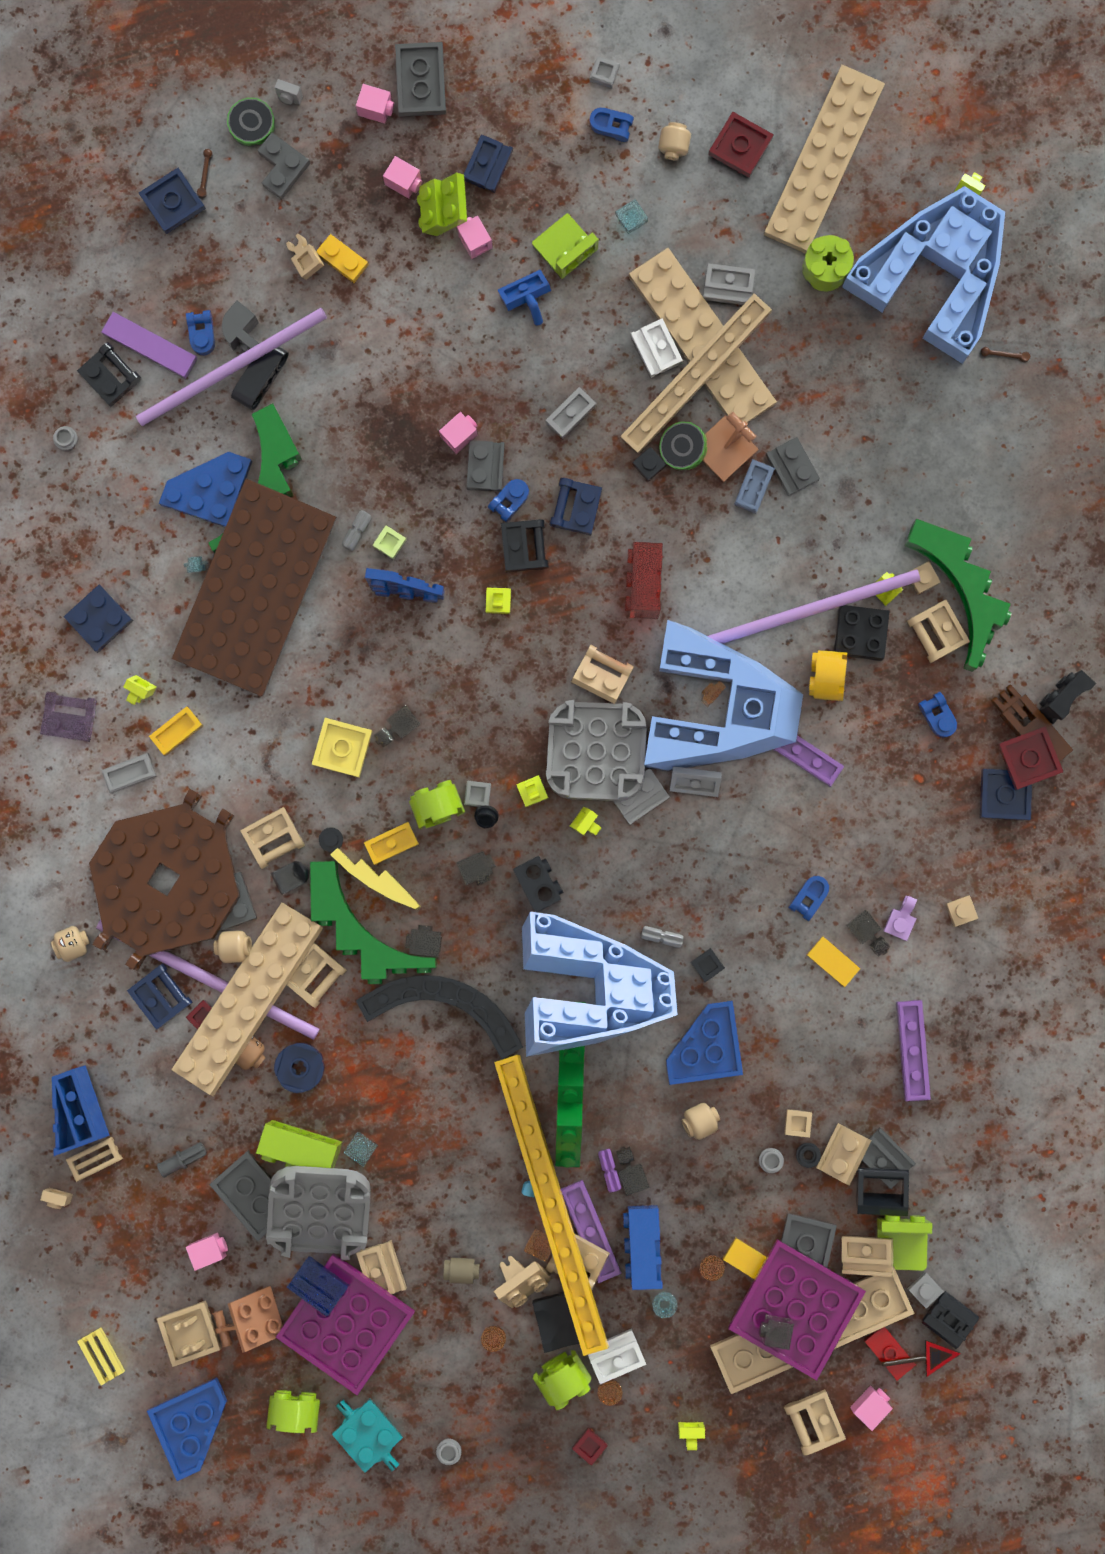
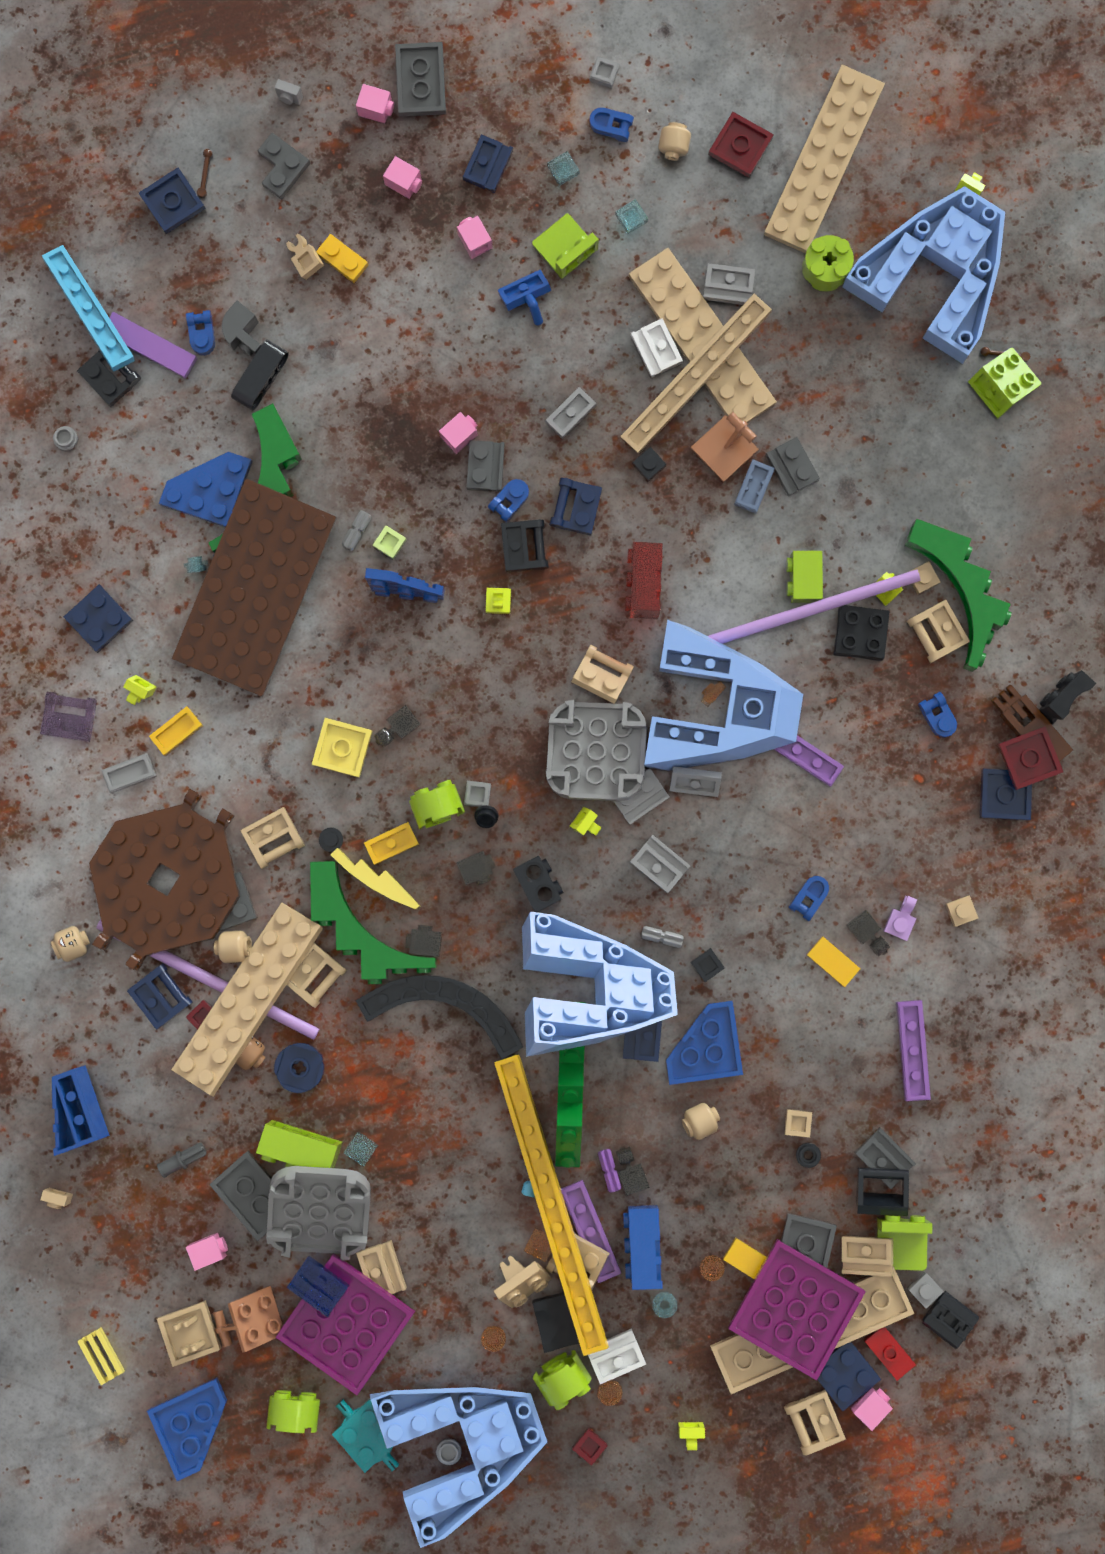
tan tile [66,1137,123,1182] -> none
lavender piece [136,308,327,426] -> none
black tile [227,98,275,146] -> none
black plate [270,861,309,895] -> none
lime plate [417,173,467,236] -> none
dark tan brick [443,1257,480,1284] -> none
neon yellow tile [516,775,548,807] -> none
black tile [659,422,707,470] -> none
light grey plate [759,1148,784,1173] -> none
clear smoke brick [759,1314,794,1350] -> none
yellow brick [809,650,848,701] -> none
tan plate [816,1123,872,1185] -> none
piece [881,1340,961,1377] -> none
none -> medium azure plate [42,245,135,372]
none -> light blue piece [370,1387,547,1548]
none -> clear light blue plate [547,151,580,186]
none -> dark blue plate [623,1021,662,1062]
none -> light grey plate [630,835,690,894]
none -> lime brick [786,551,823,603]
none -> dark blue plate [817,1342,881,1411]
none -> lime bracket [968,348,1041,419]

